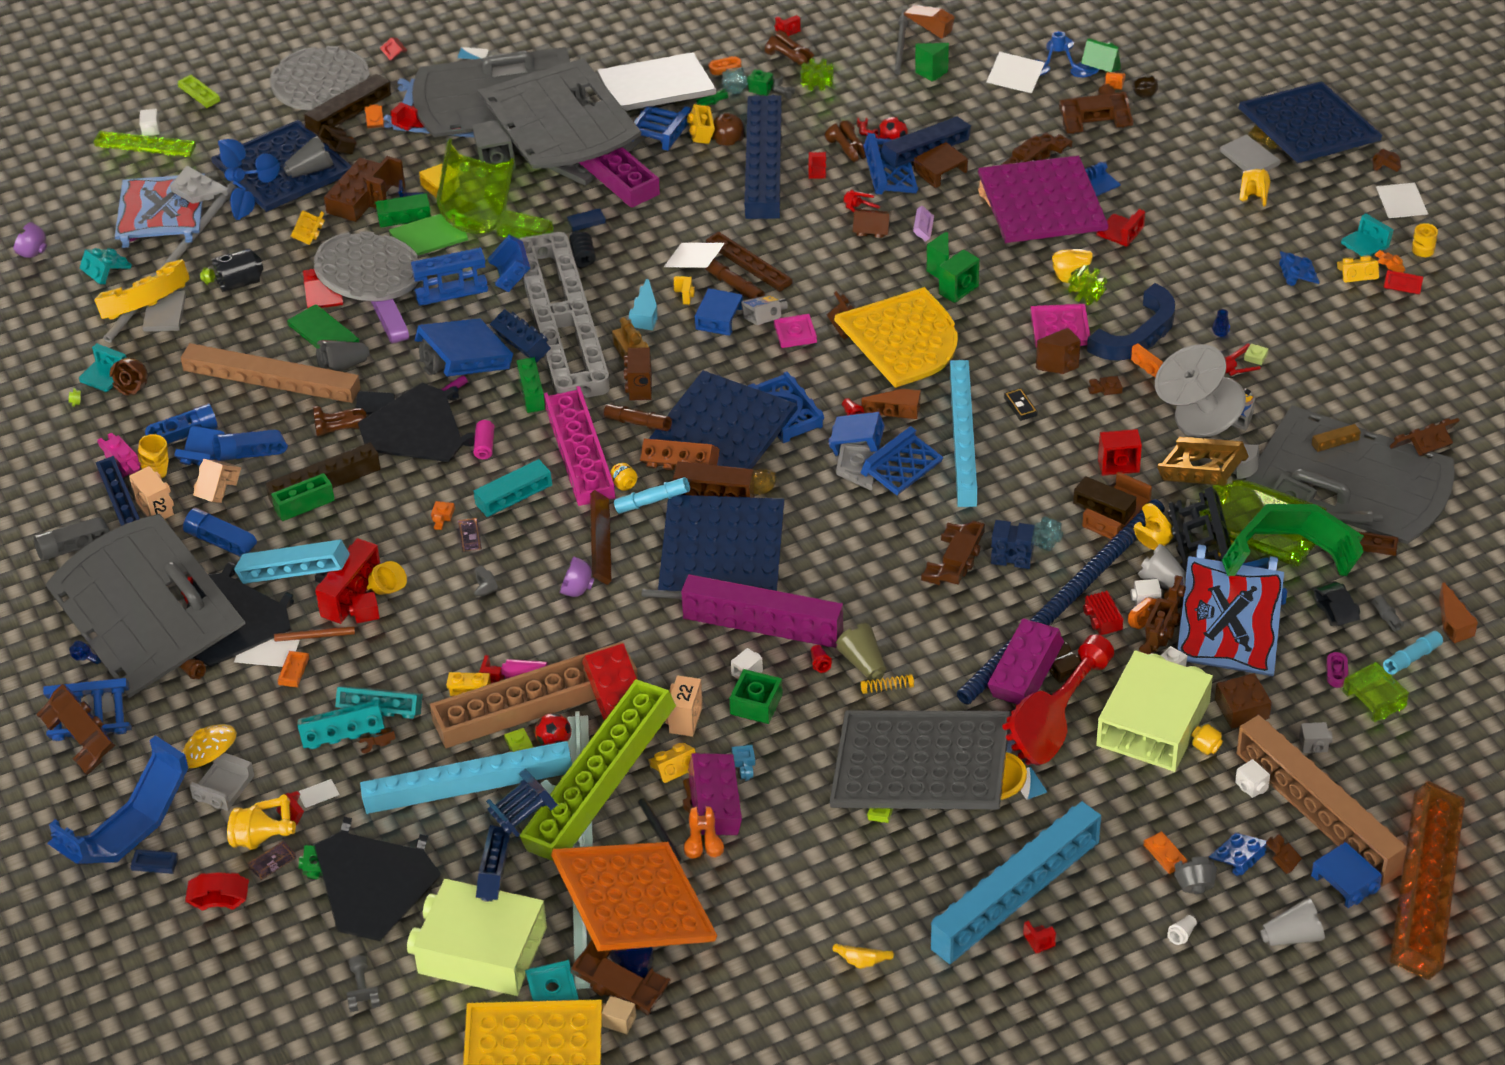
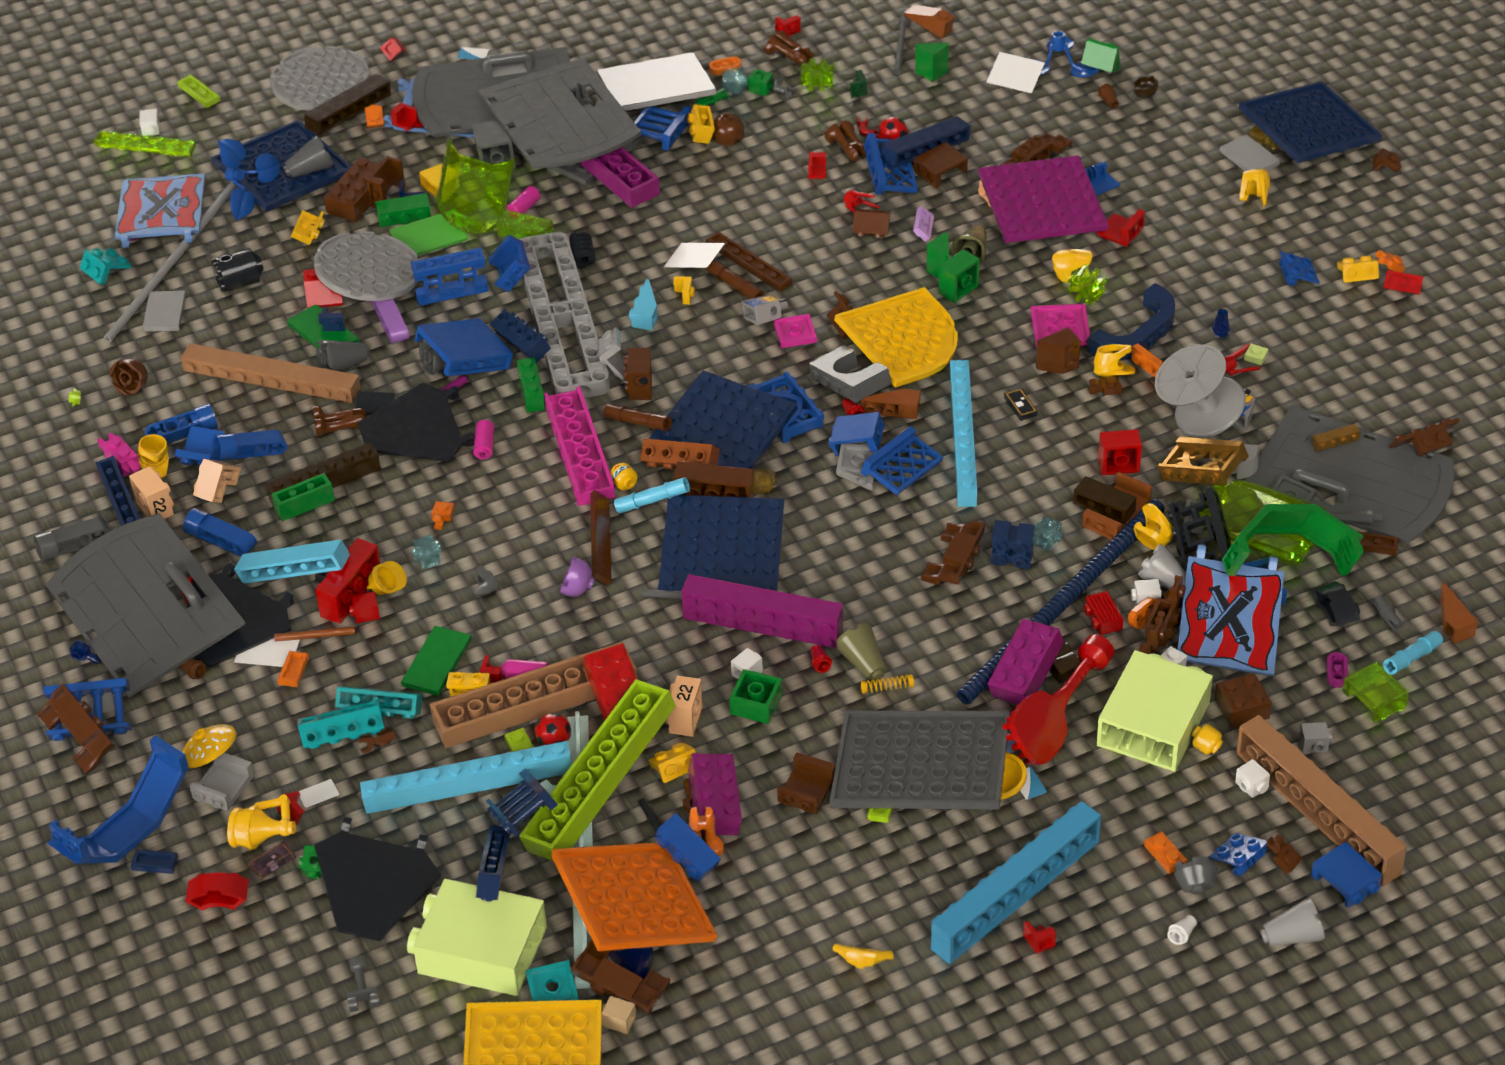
medium lavender cylinder [13,222,47,258] -> none
teal bracket [79,343,126,392] -> none
yellow brick [94,259,190,319] -> none
light grey wing [170,166,230,203] -> none
lime plate [200,267,215,285] -> none
dark brown brick [318,125,357,154] -> none
tile [458,518,482,552] -> none
teal brick [473,459,552,517] -> none
dark blue tile [567,208,606,231] -> none
pearl gold brick [612,317,649,360] -> none
blue panel [695,288,743,336] -> none
dark azure plate [732,745,755,781] -> none
dark blue brick [744,95,782,219] -> none
reddish brown bracket [1059,92,1133,134] -> none
orange bracket [1105,72,1125,90] -> none
teal bracket [1341,214,1394,257] -> none
white sticker [1376,183,1428,218] -> none
clear orange brick [1390,781,1465,981] -> none
yellow wheel [1412,223,1438,257] -> none
none -> dark blue bracket [319,307,346,331]
none -> green tile [401,626,472,696]
none -> clear light blue brick [412,535,442,570]
none -> dark pink brick [506,186,541,219]
none -> light grey bracket [599,327,625,381]
none -> blue brick [654,813,721,882]
none -> reddish brown panel [777,752,836,814]
none -> dark grey arch [809,345,891,403]
none -> dark green bracket [850,70,867,98]
none -> olive cone [950,226,986,264]
none -> yellow helmet [1093,344,1135,377]

